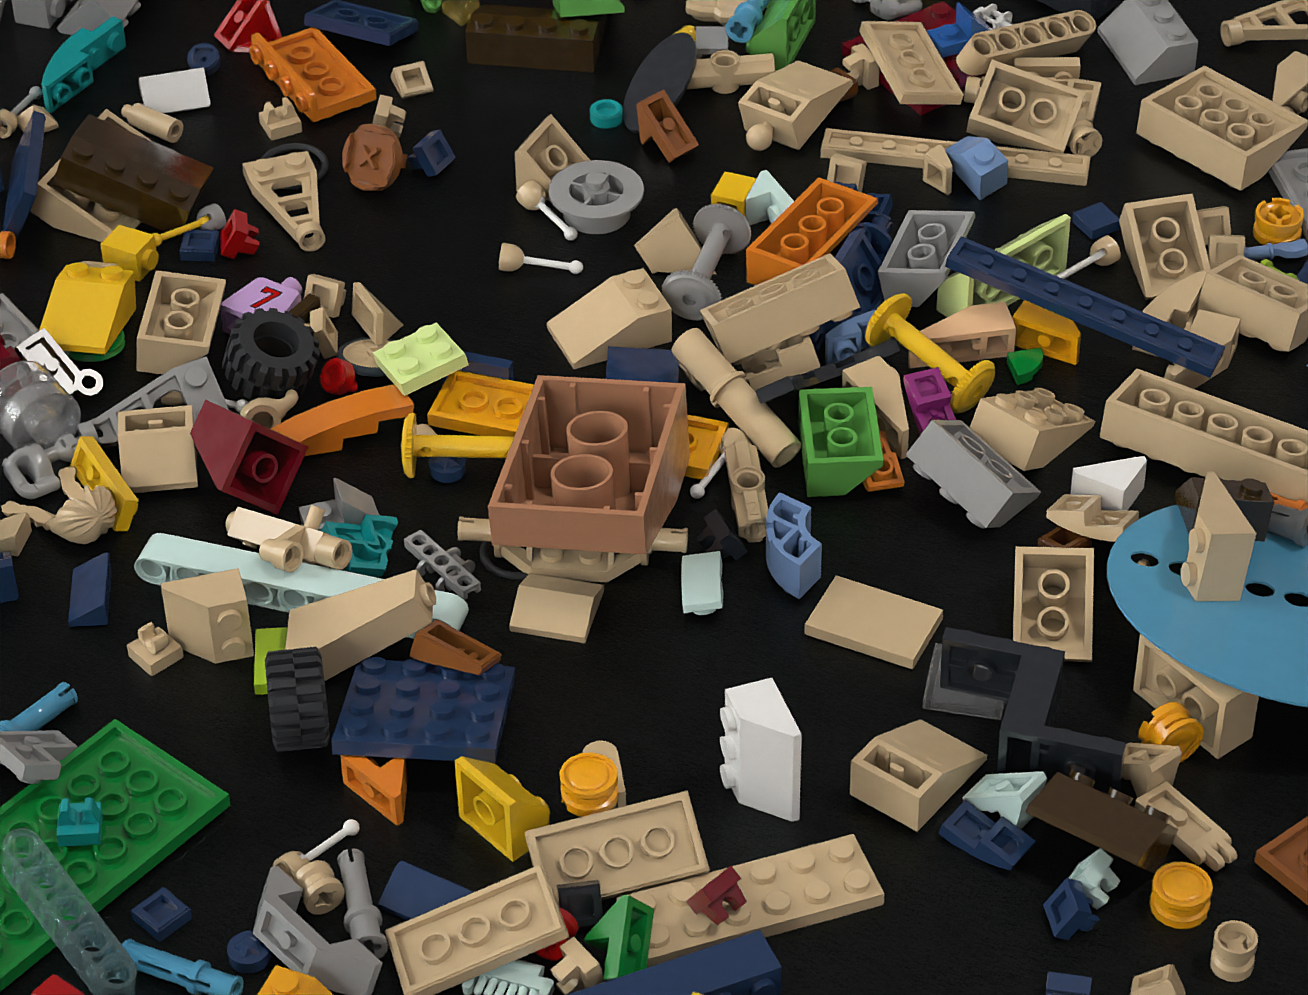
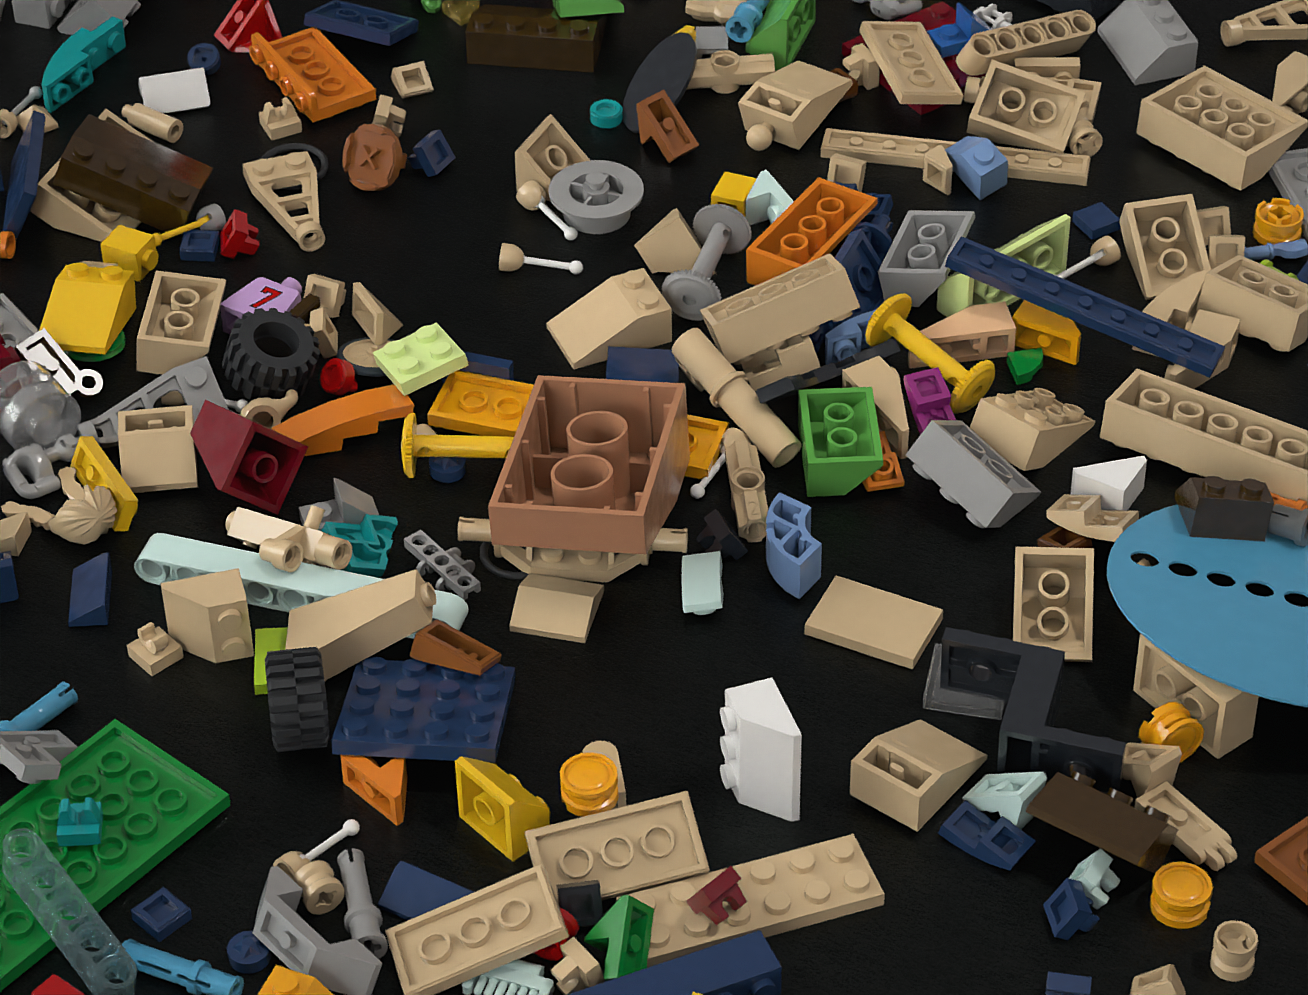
tan slope [1181,472,1256,602] -> none

